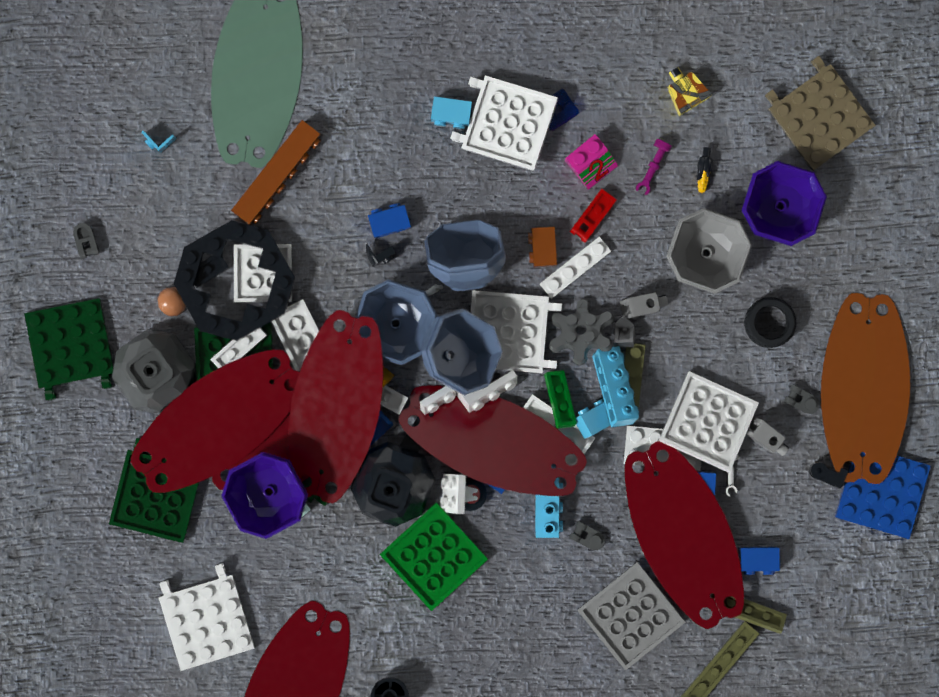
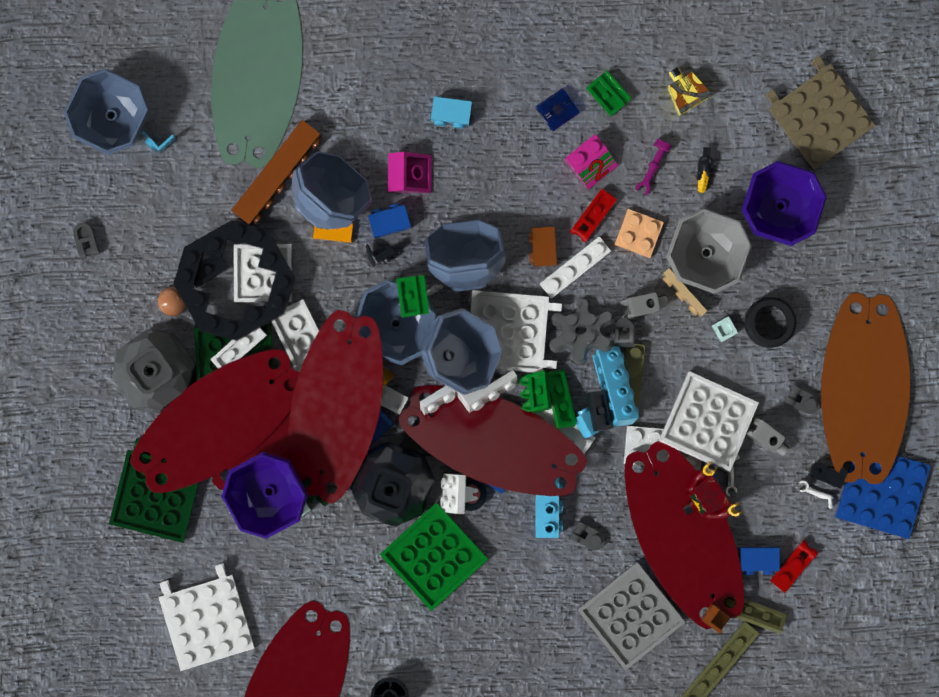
dark green plate [24,298,114,401] -> none
white plate [450,75,558,172] -> none
none -> sand blue rock [64,69,151,155]
none -> sand blue rock [292,151,372,229]
none -> light orange tile [313,223,353,243]
none -> dark pink slope [388,152,432,193]
none -> green plate [396,275,430,318]
none -> green plate [519,371,552,413]
none -> green plate [586,70,632,118]
none -> black plate [586,390,614,432]
none -> light nougat plate [614,209,664,258]
none -> tan plate [662,268,707,317]
none -> dark red torso [682,461,743,520]
none -> dark orange panel [701,604,730,634]
none -> light aqua plate [712,316,738,342]
none -> red plate [769,539,819,593]
none -> white piece [798,480,834,508]

